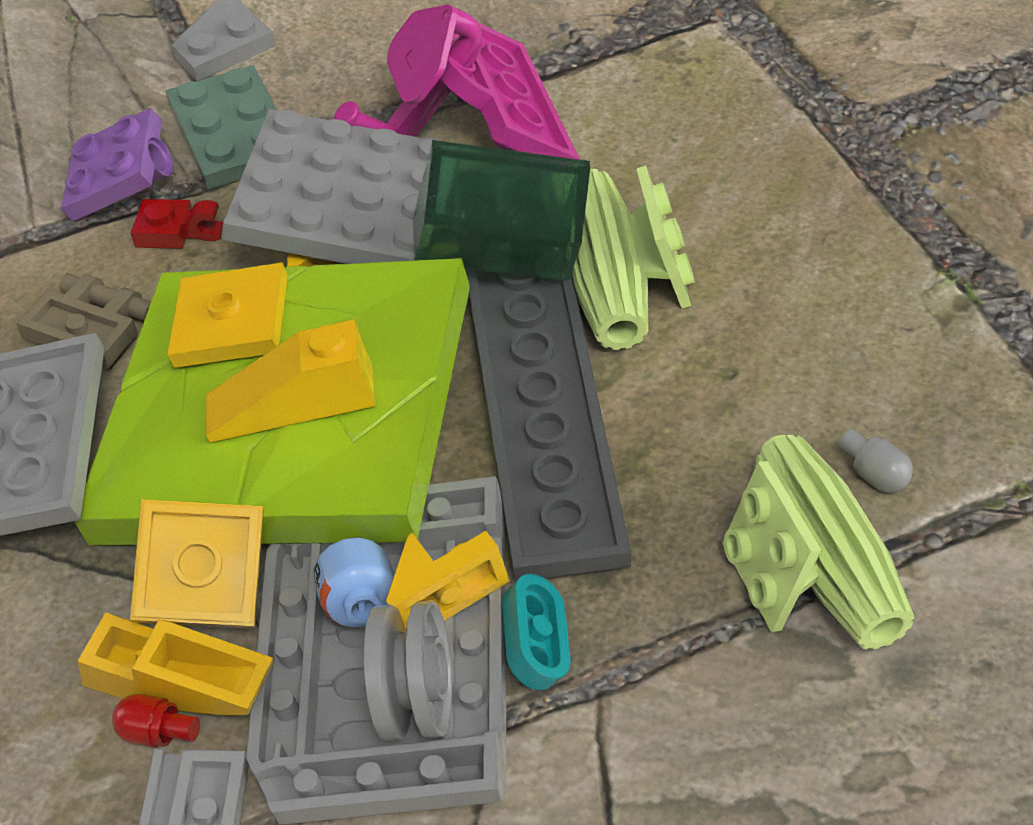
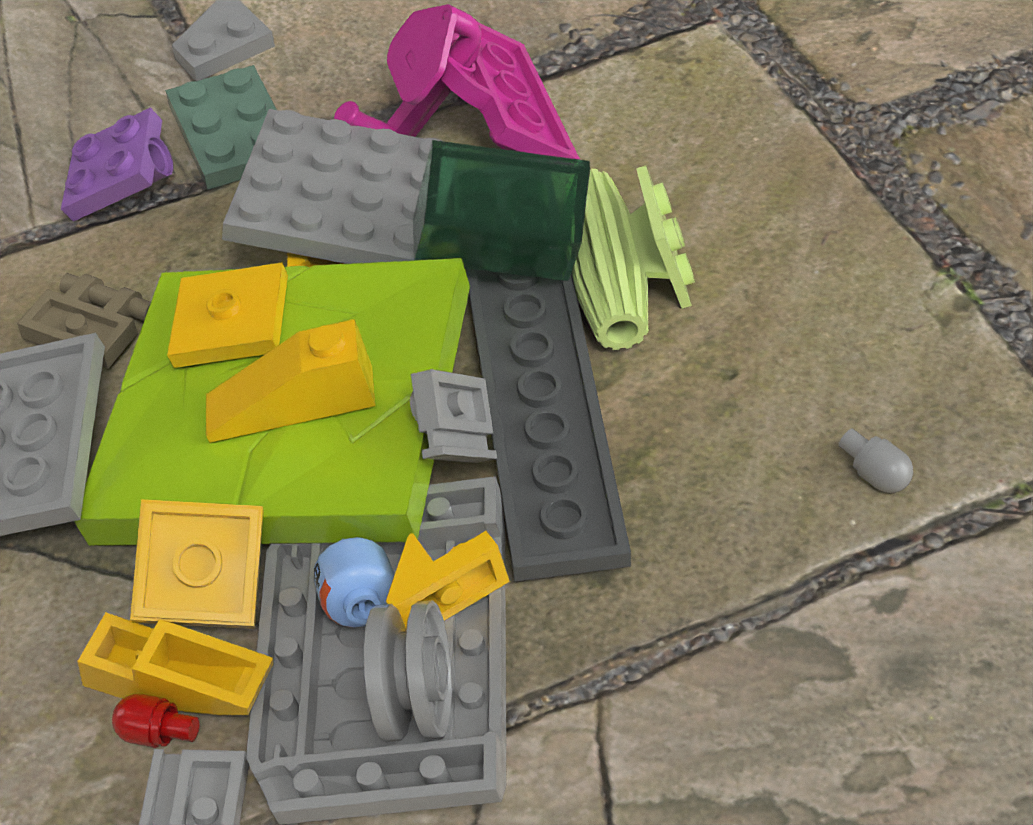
red plate [130,199,223,249] -> none
teal plate [502,574,571,690] -> none
yellowish green plate [722,435,915,650] -> none
none -> light grey plate [410,369,497,463]

